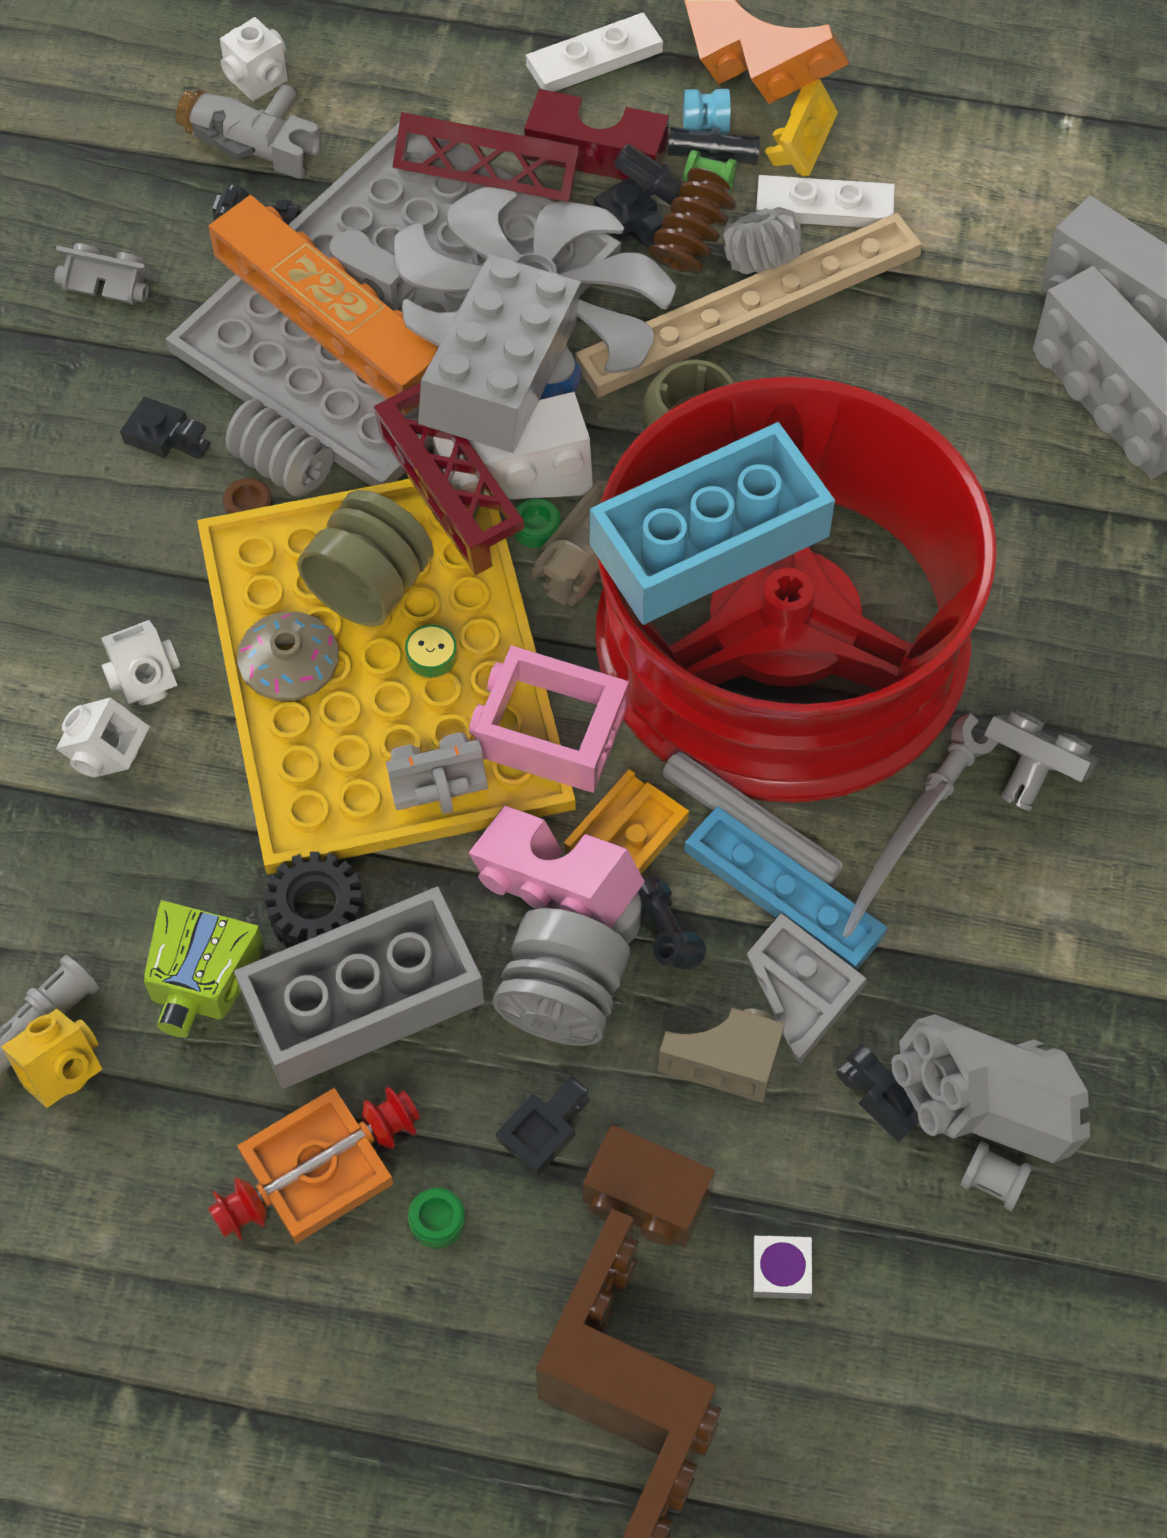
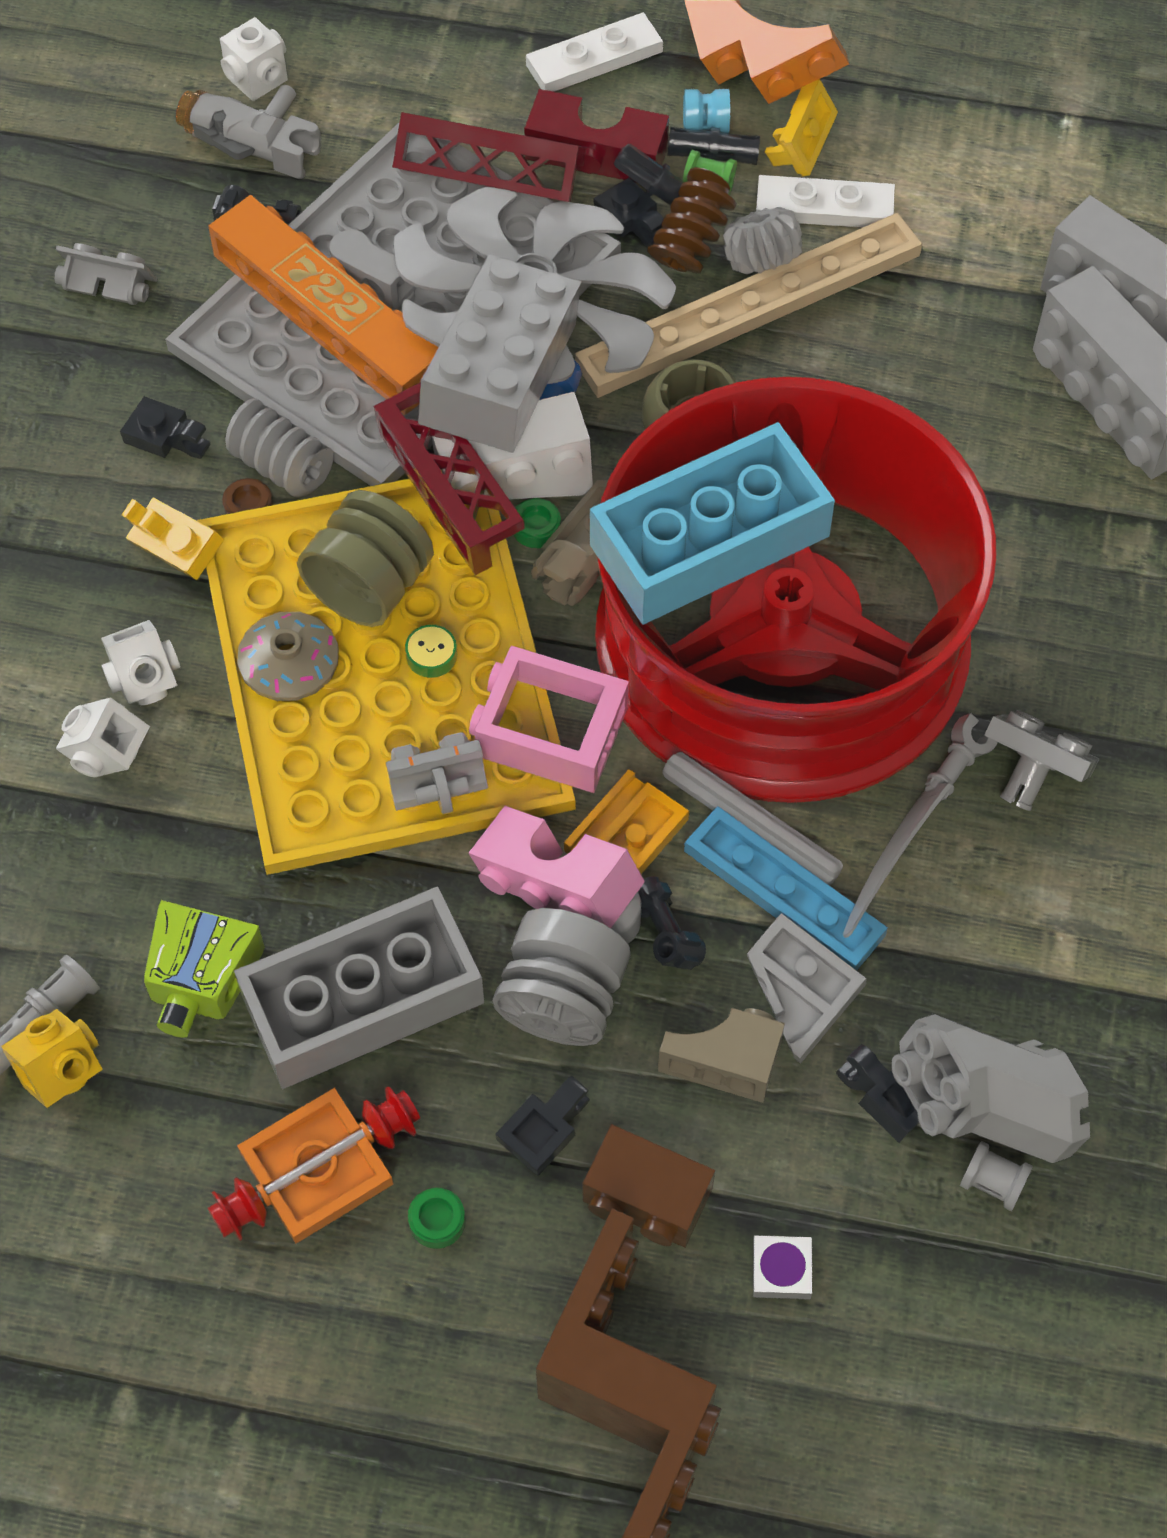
black tyre [265,852,365,949] -> none
none -> yellow plate [121,497,224,580]

